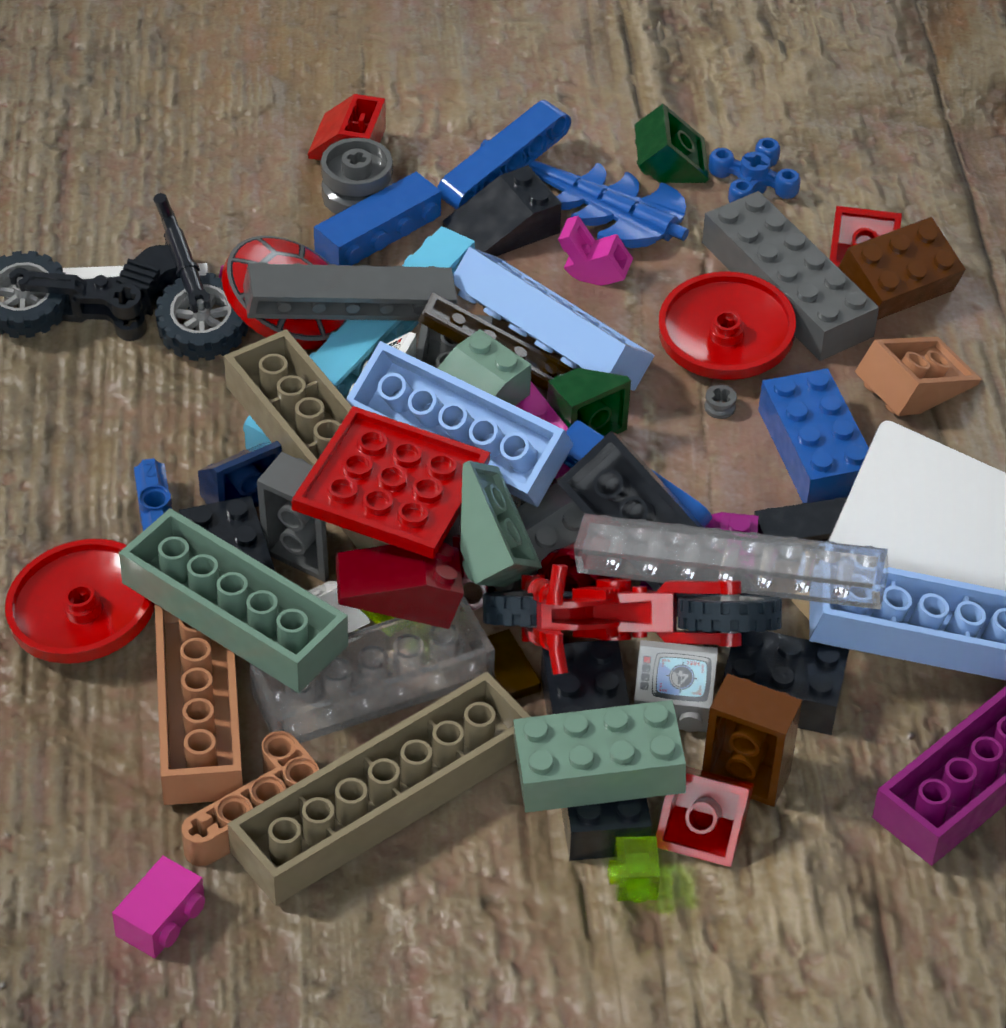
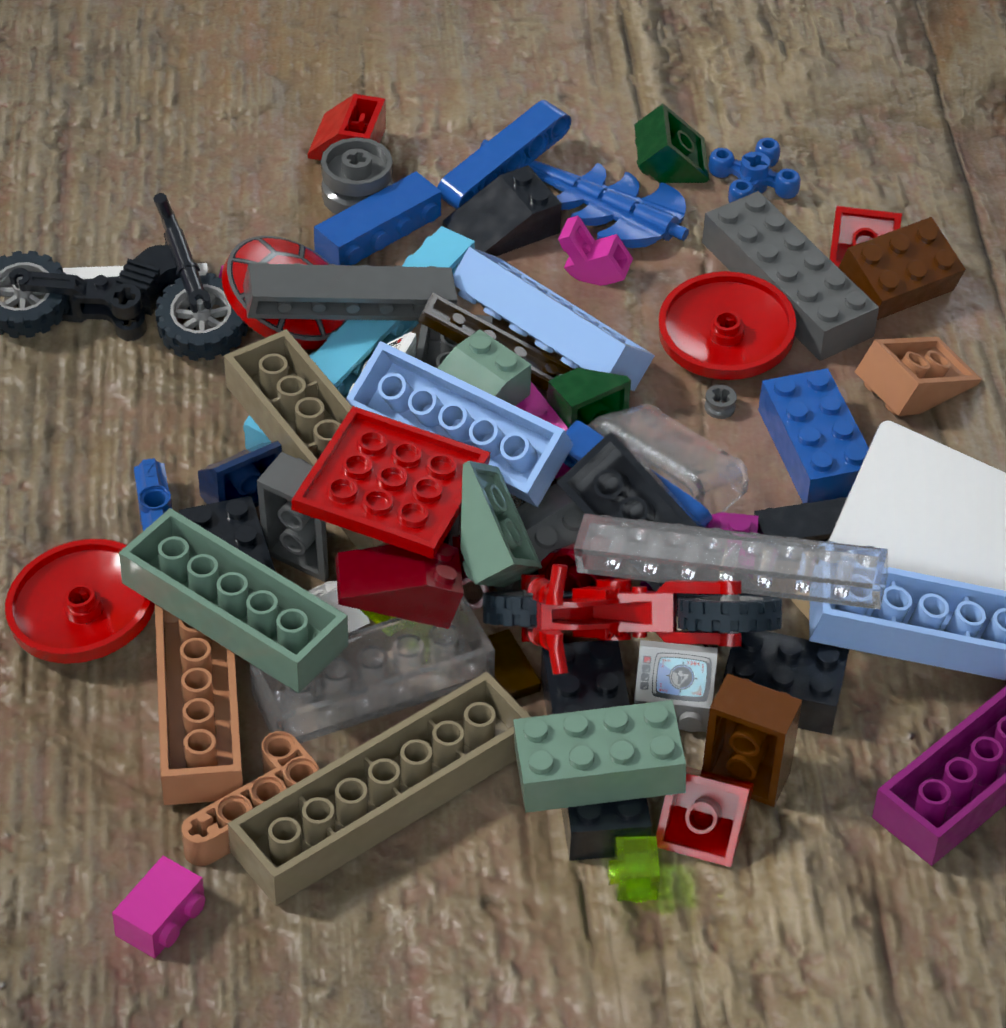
none -> clear windscreen [587,404,749,514]

